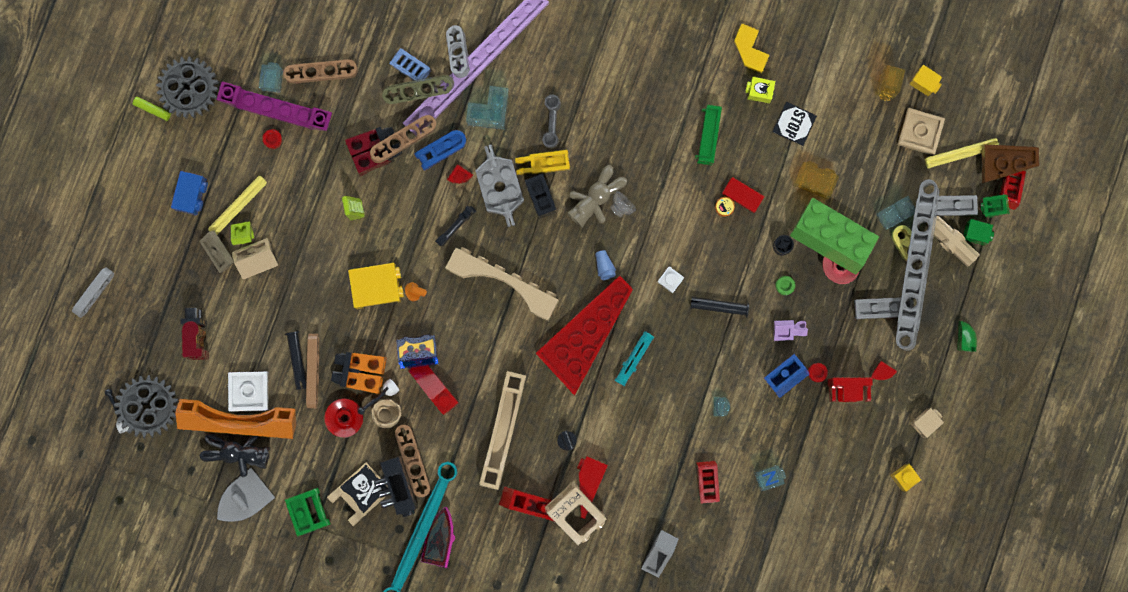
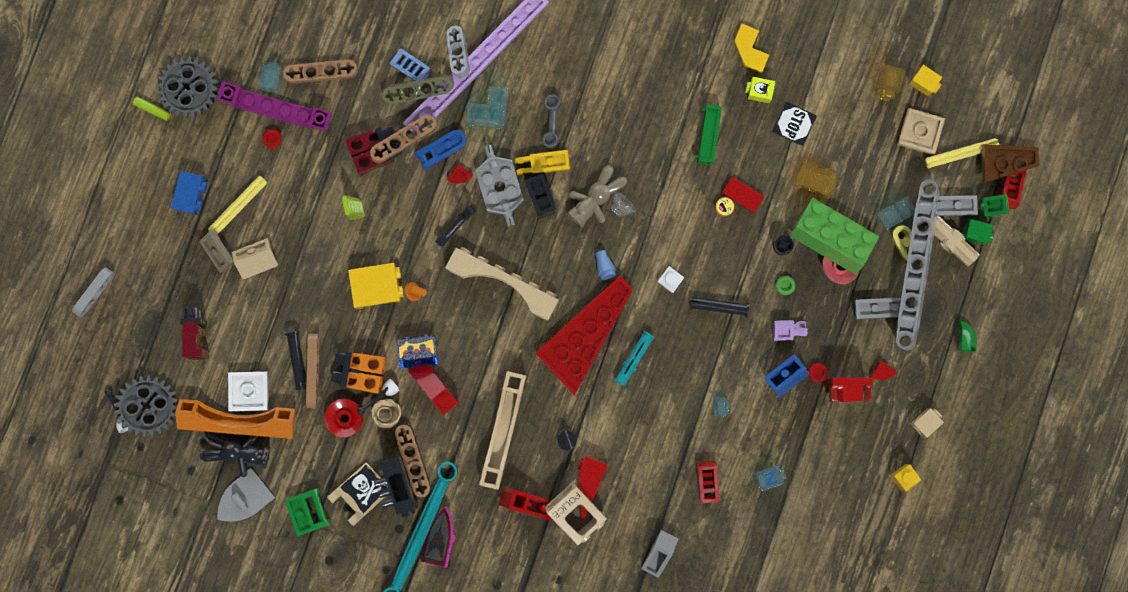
lime bracket [231,222,254,245] -> none

